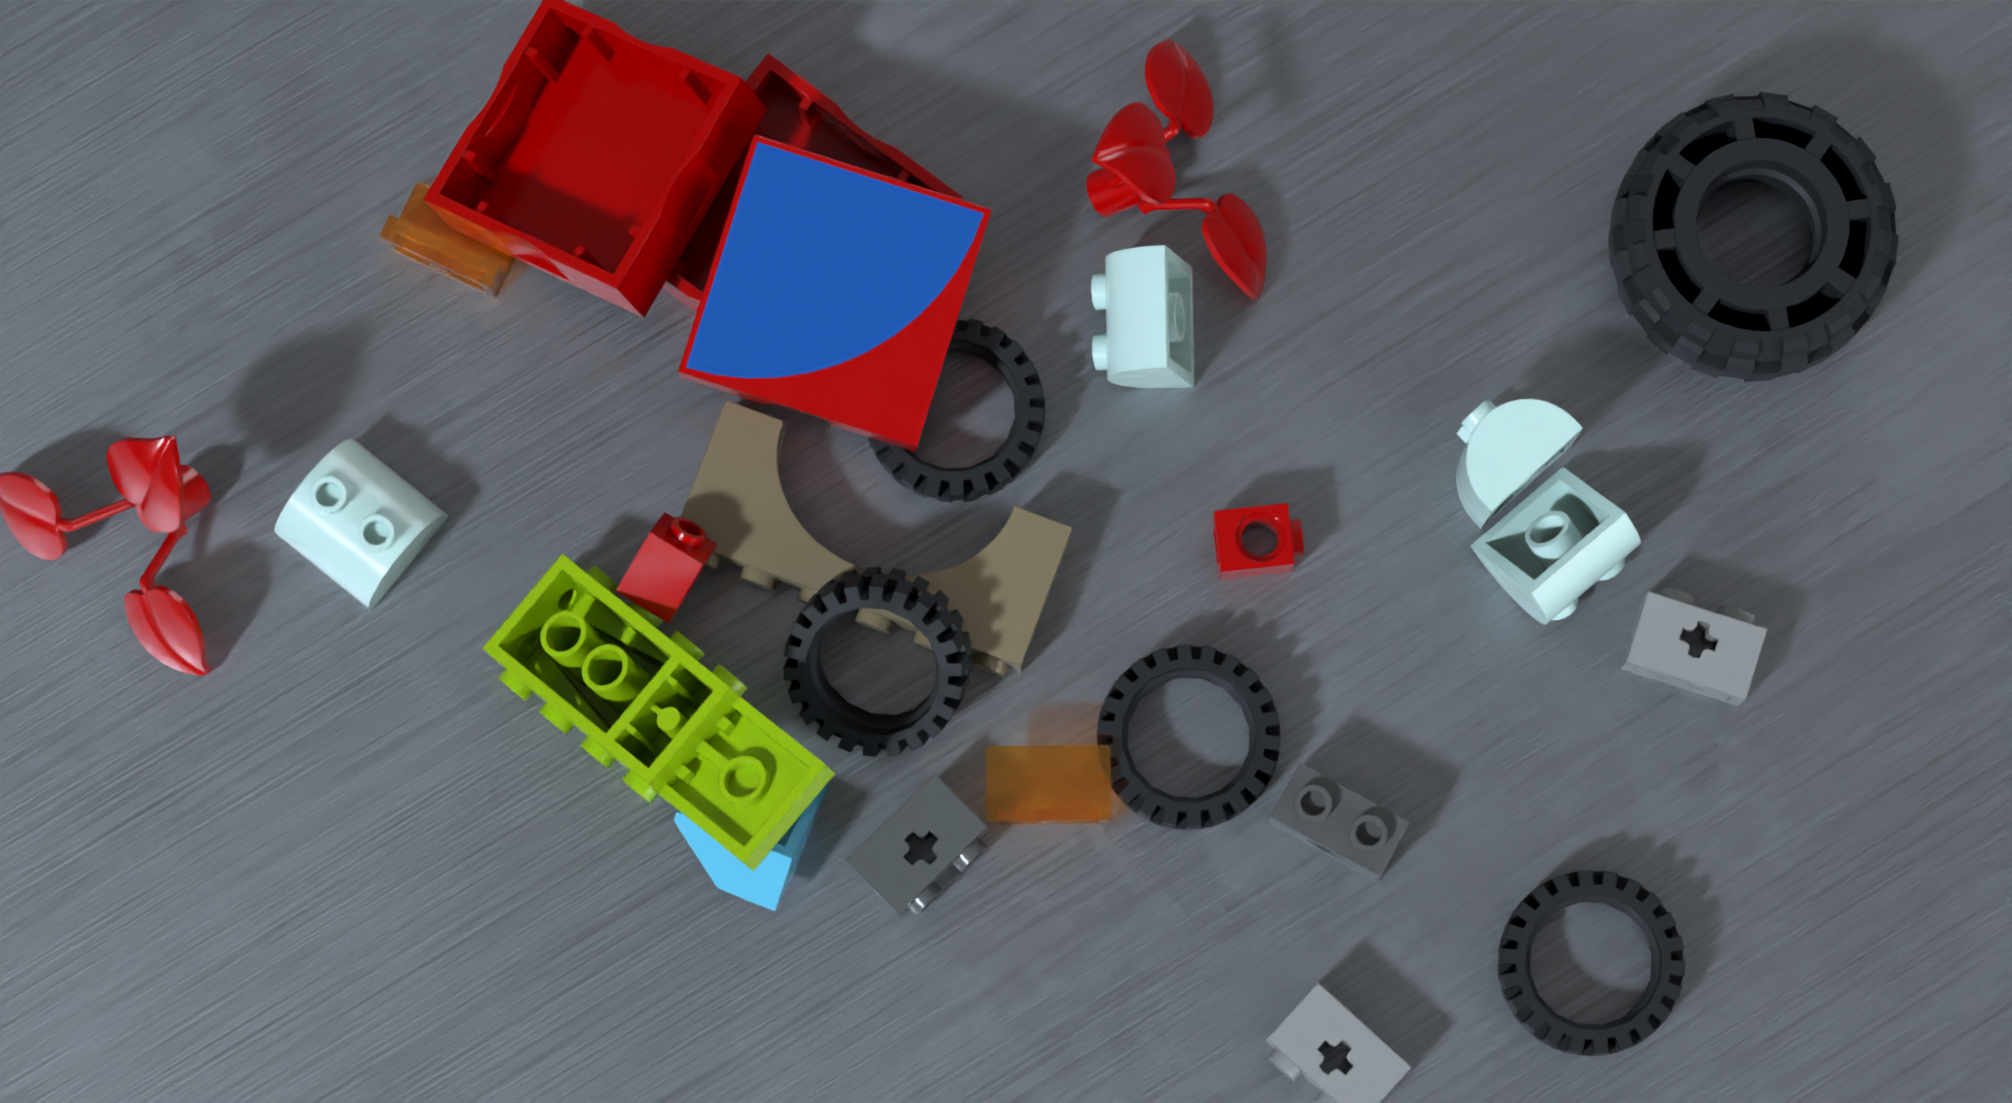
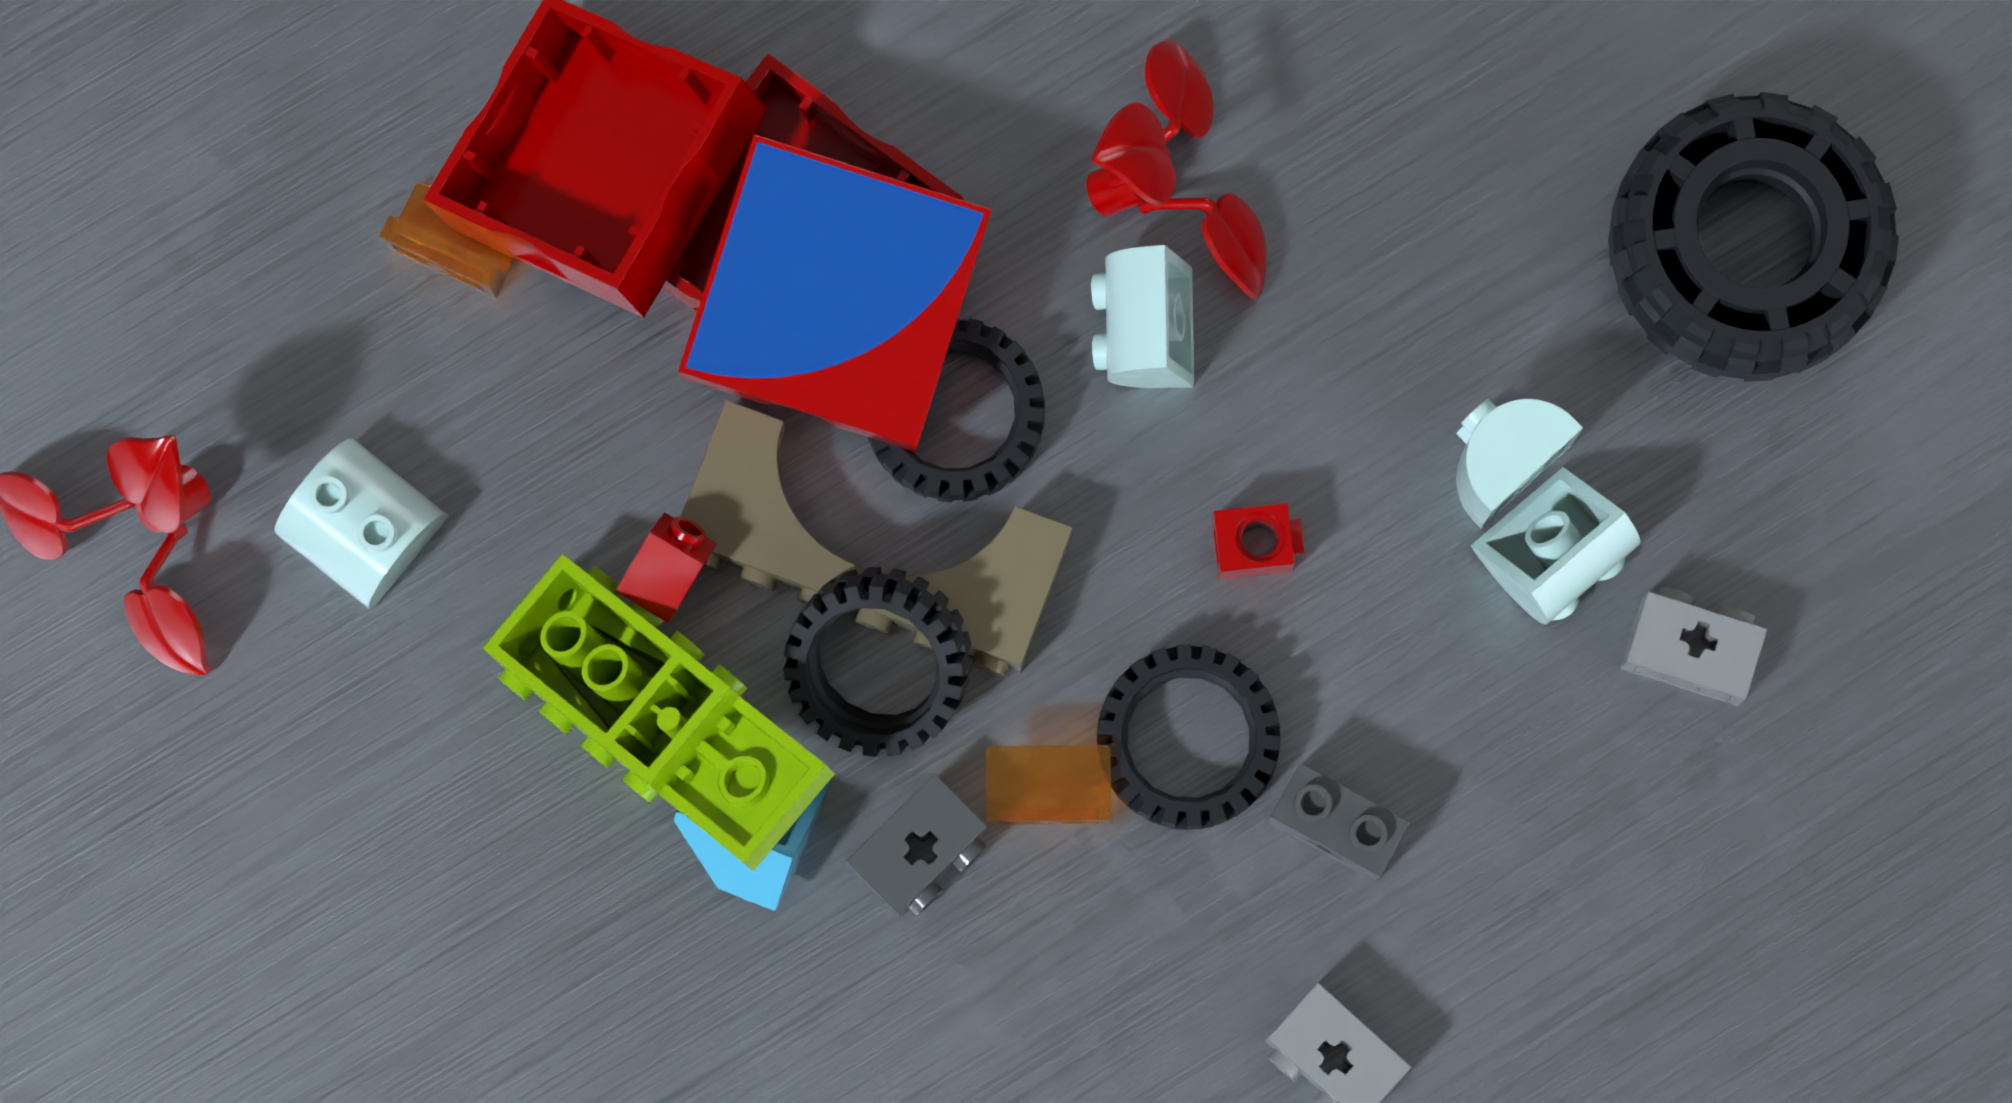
black tyre [1497,870,1686,1056] -> none

